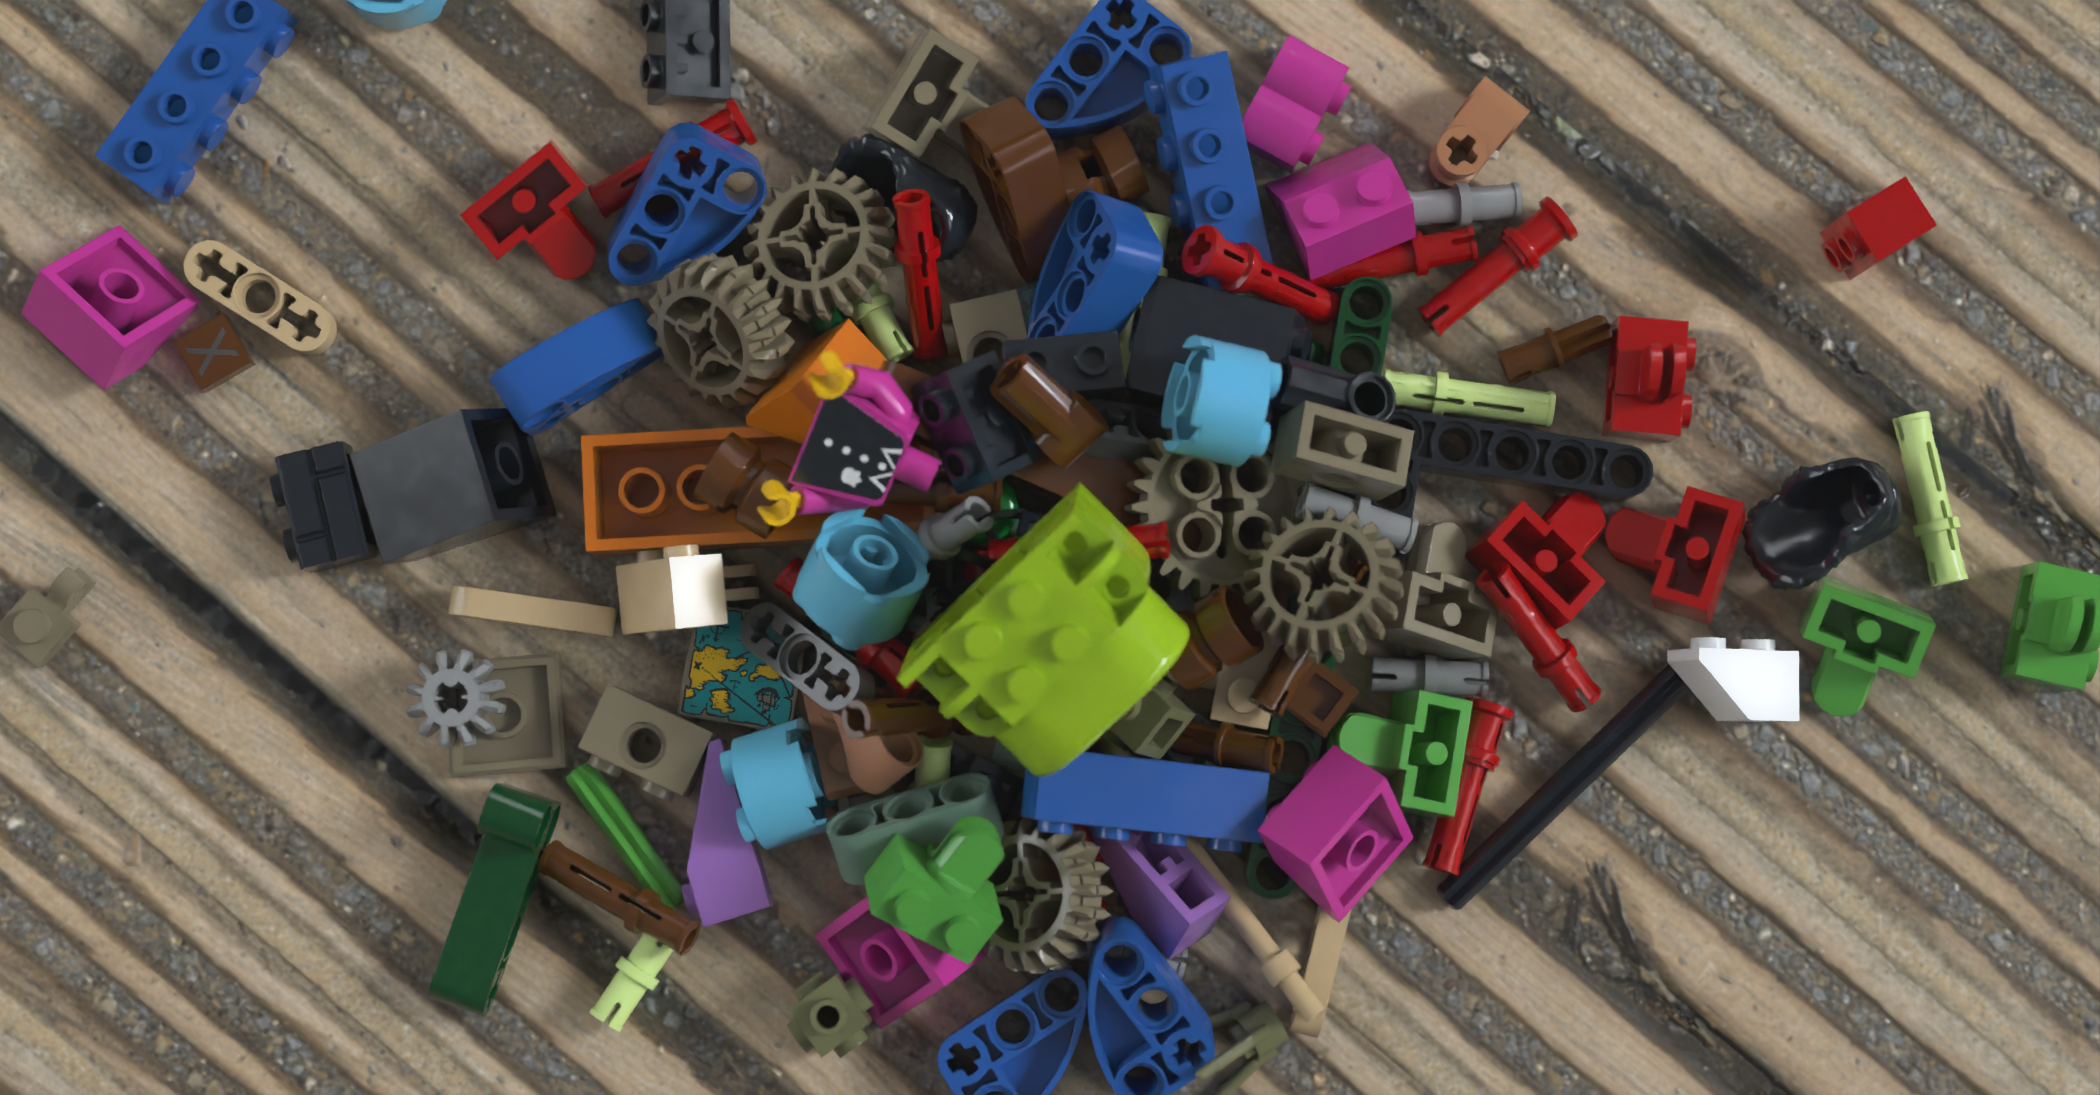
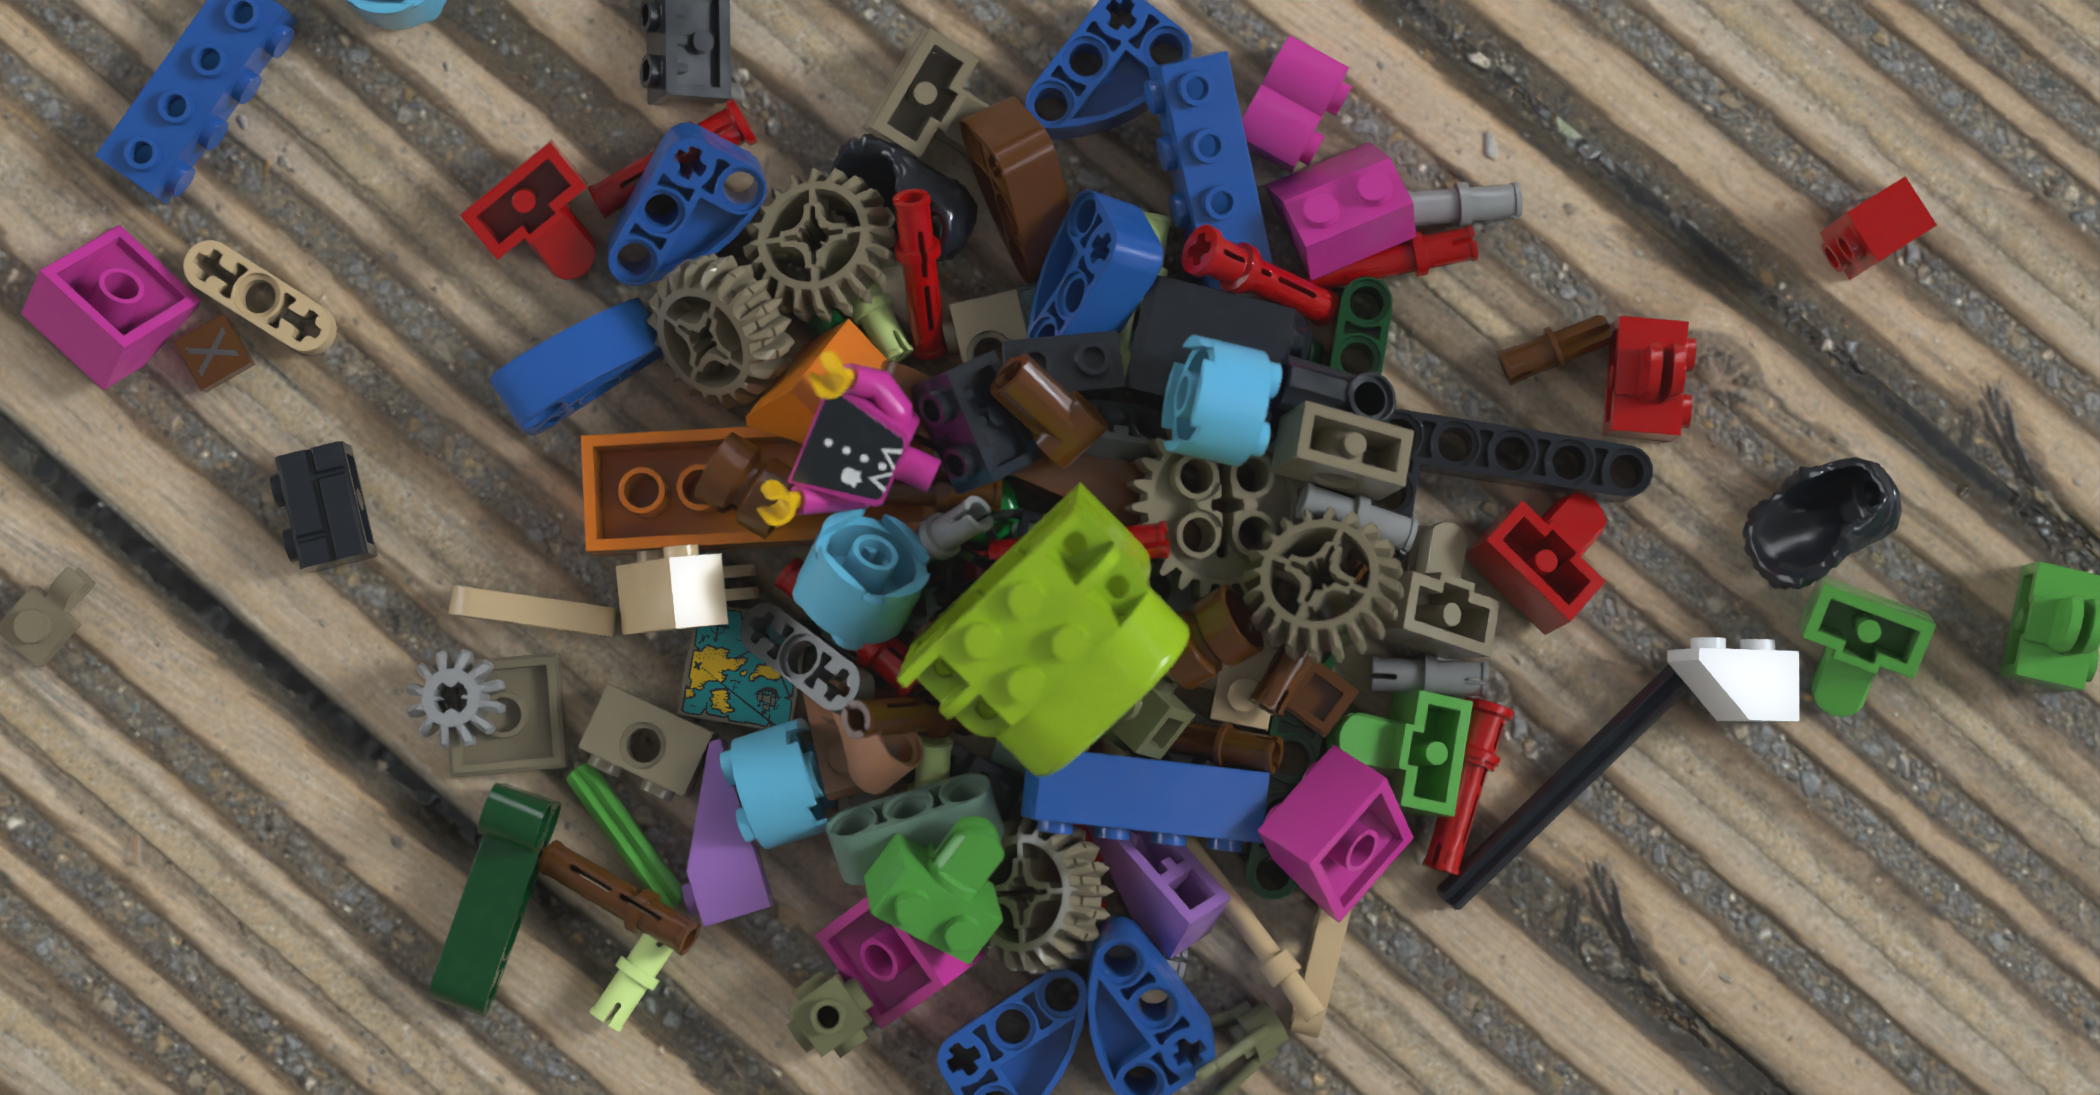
black slope [350,408,557,564] -> none
reddish brown wheel [1057,124,1149,205] -> none
yellowish green pin [1382,368,1556,428] -> none
red pin [1416,196,1578,337] -> none
nougat piece [1428,76,1530,188] -> none
red pin [1476,561,1601,712] -> none
red brick [1605,486,1746,626] -> none
yellowish green pin [1892,411,1969,587] -> none

